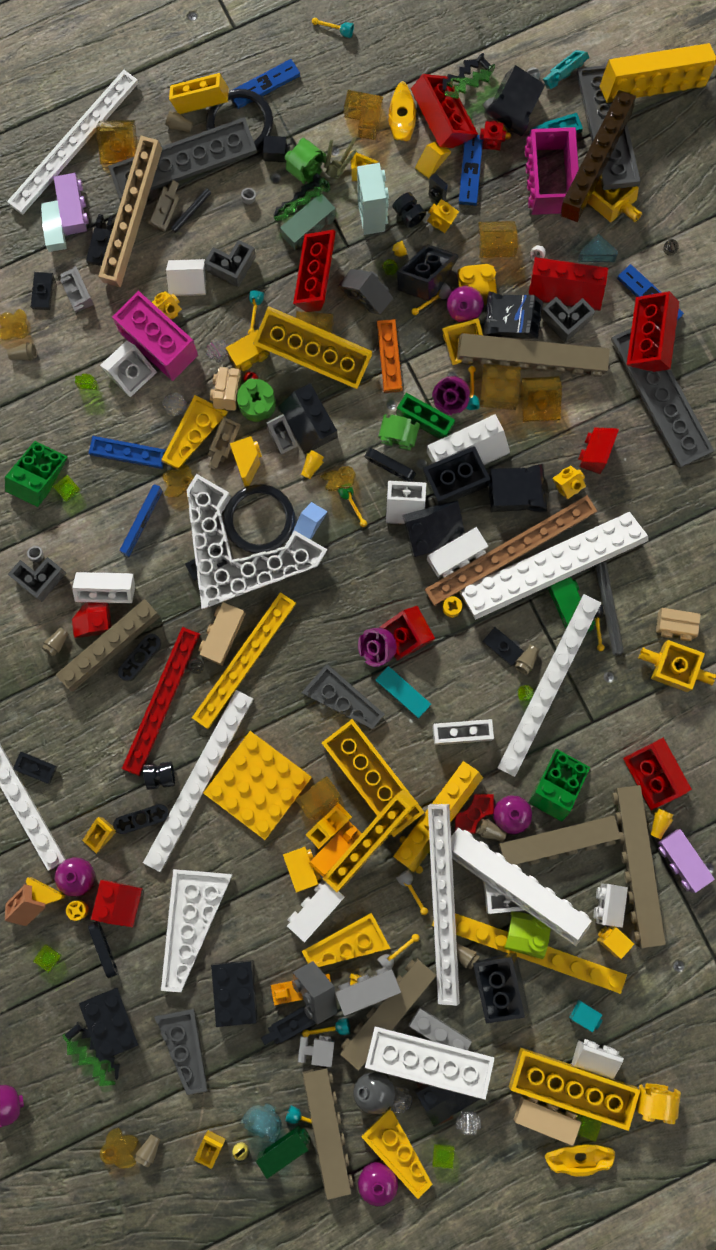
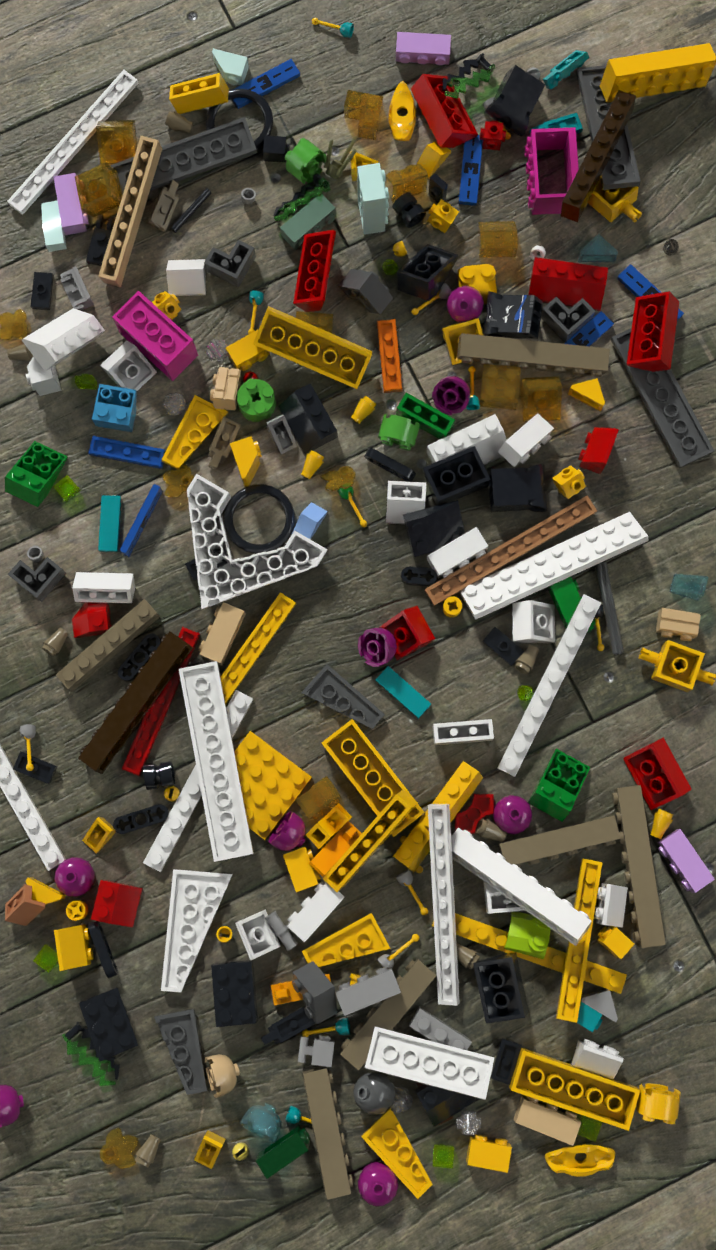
none -> hinge [20,724,36,771]
none -> white slope [22,308,105,372]
none -> white slope [26,356,61,396]
none -> yellow slope [54,924,94,971]
none -> clear yellow brick [75,163,122,217]
none -> dark brown brick [78,632,193,774]
none -> dark azure slope [92,384,137,432]
none -> teal tile [98,495,121,552]
none -> yellow hinge [164,786,180,802]
none -> white plate [179,661,254,862]
none -> tan cylinder [205,1054,240,1098]
none -> light aqua slope [212,48,249,85]
none -> yellow hinge [216,926,233,943]
none -> white slope [235,909,281,961]
none -> light grey pin [265,911,298,951]
none -> magenta cylinder [268,811,306,851]
none -> yellow cone [351,396,377,424]
none -> clear yellow slope [385,164,428,203]
none -> lavender brick [396,32,451,65]
none -> black beam [401,566,437,587]
none -> yellow brick [466,1134,512,1173]
none -> black plate [490,1038,522,1085]
none -> white brick [498,413,554,467]
none -> white slope [512,600,555,643]
none -> yellow plate [556,858,602,1023]
none -> blue tile [559,311,614,374]
none -> yellow slope [568,378,605,412]
none -> light grey slope [581,989,618,1022]
none -> clear light blue slope [669,574,709,601]

